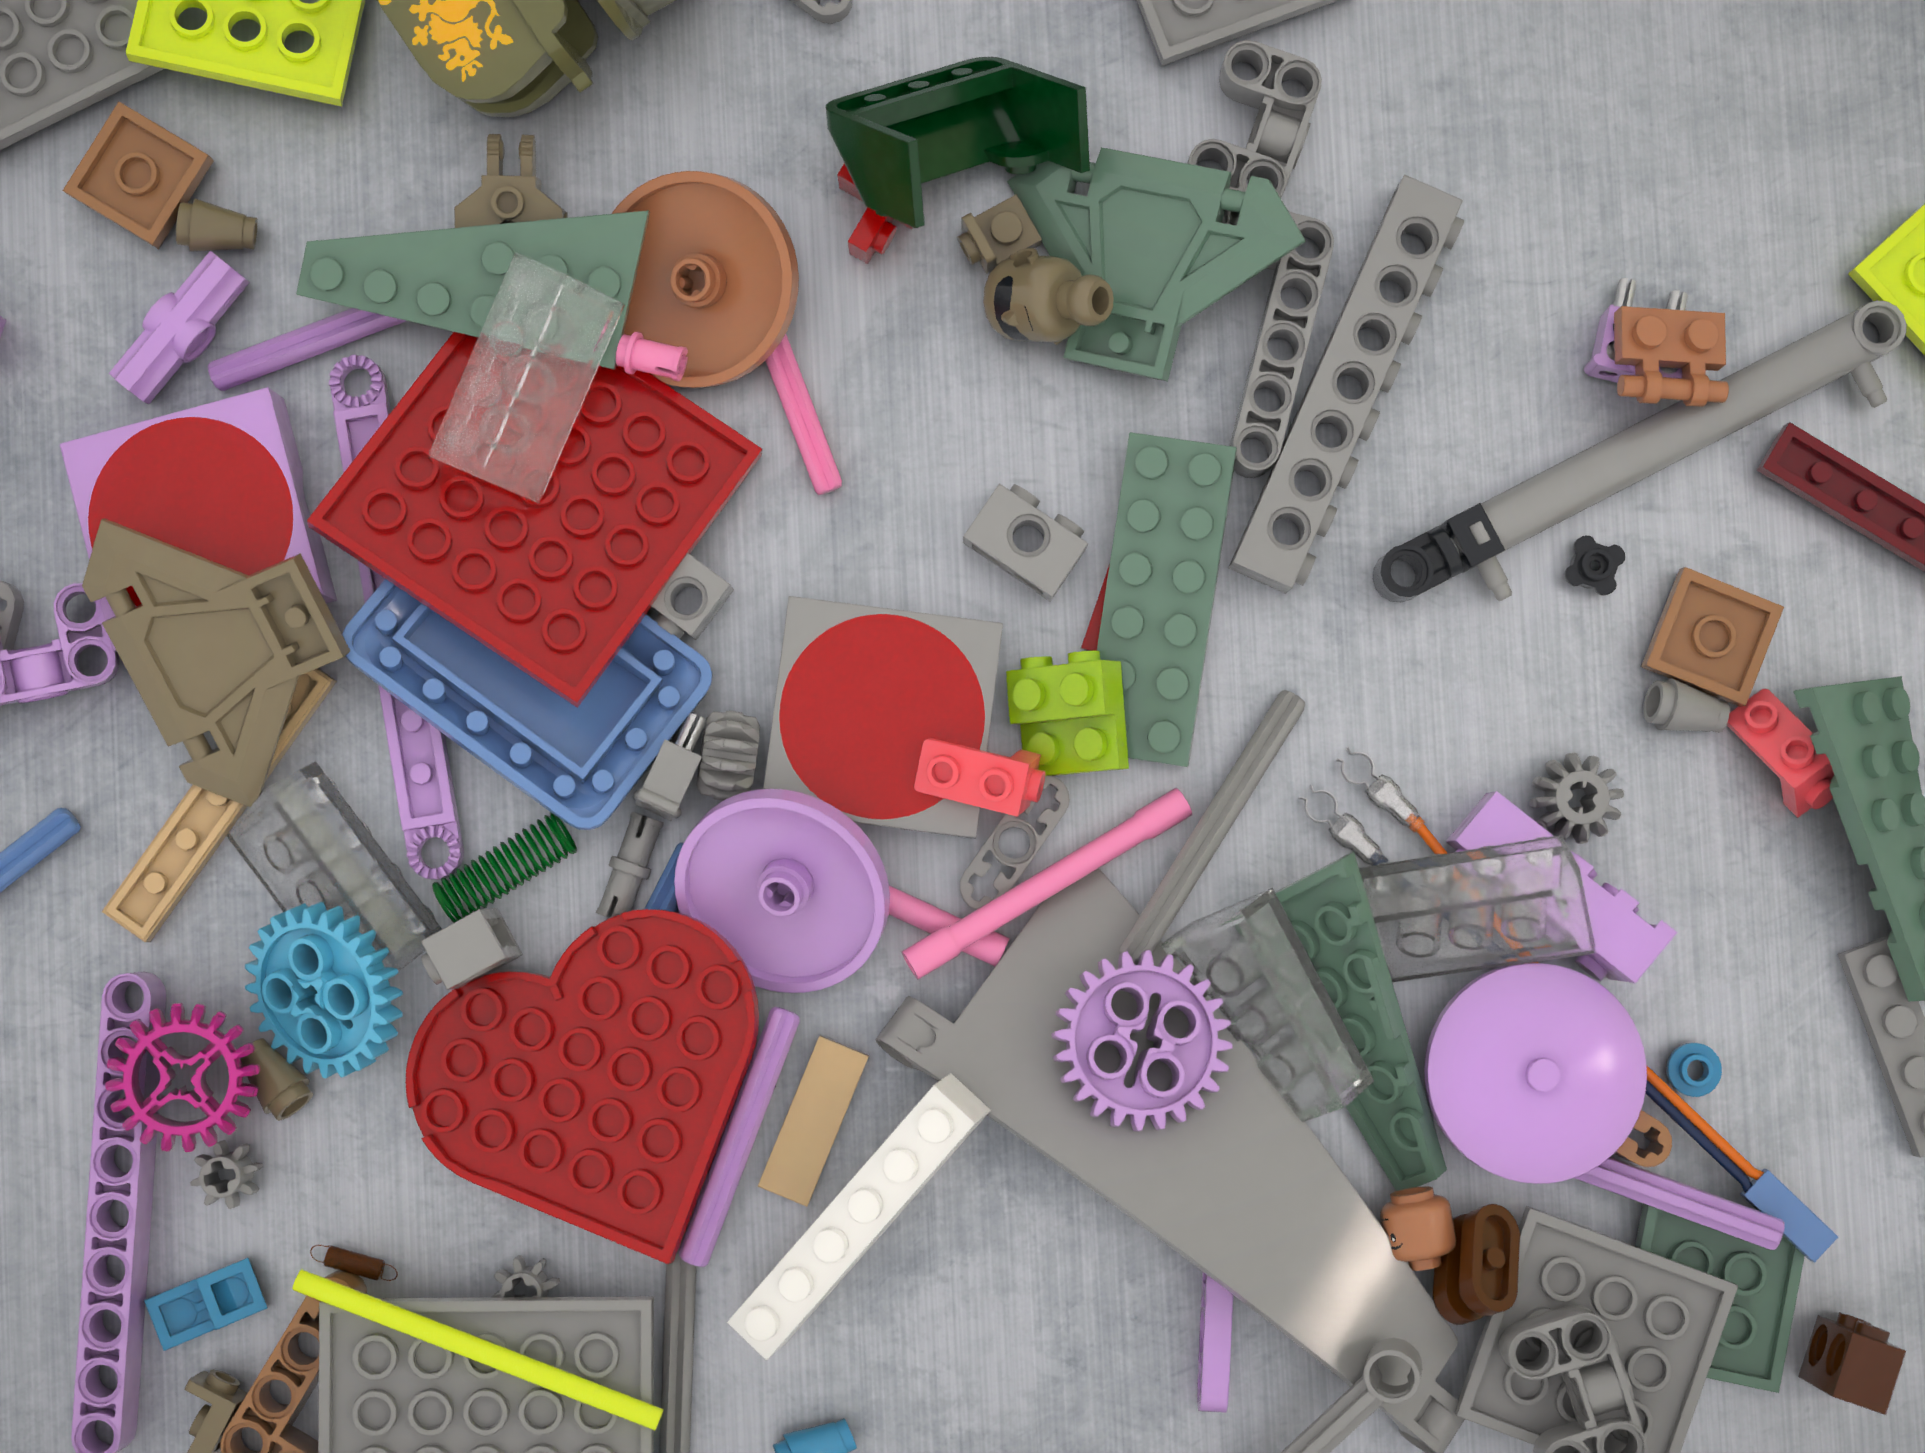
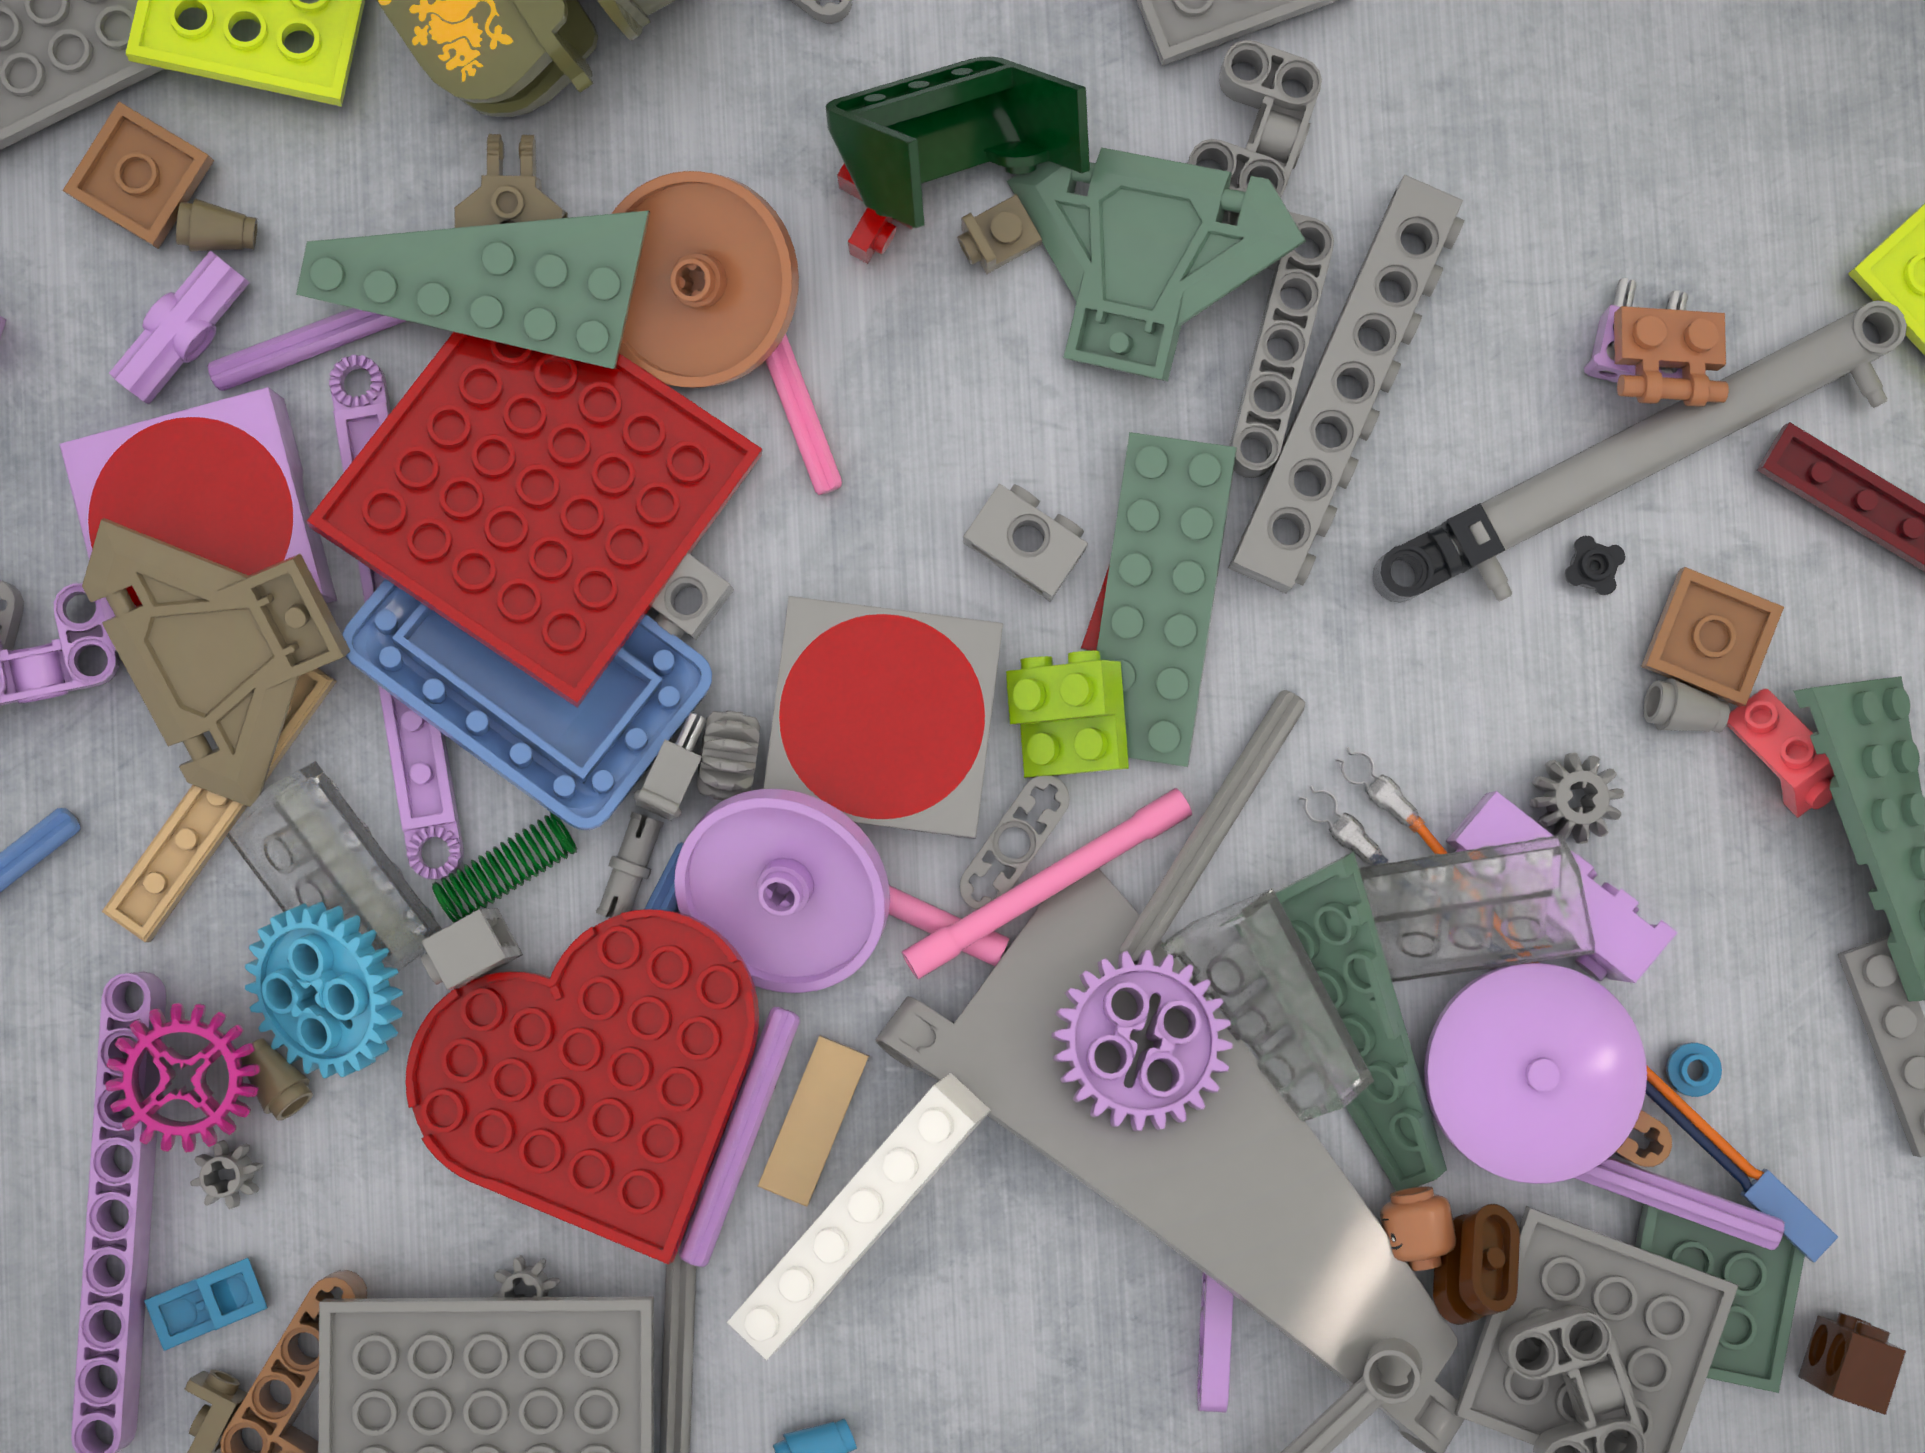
neon yellow piece [292,1269,664,1431] -> none
dark orange piece [310,1245,398,1281] -> none
clear slope [428,252,625,504] -> none
bright pink pin [616,332,688,381] -> none
coral bracket [914,738,1045,817] -> none
dark tan piece [983,248,1114,345] -> none

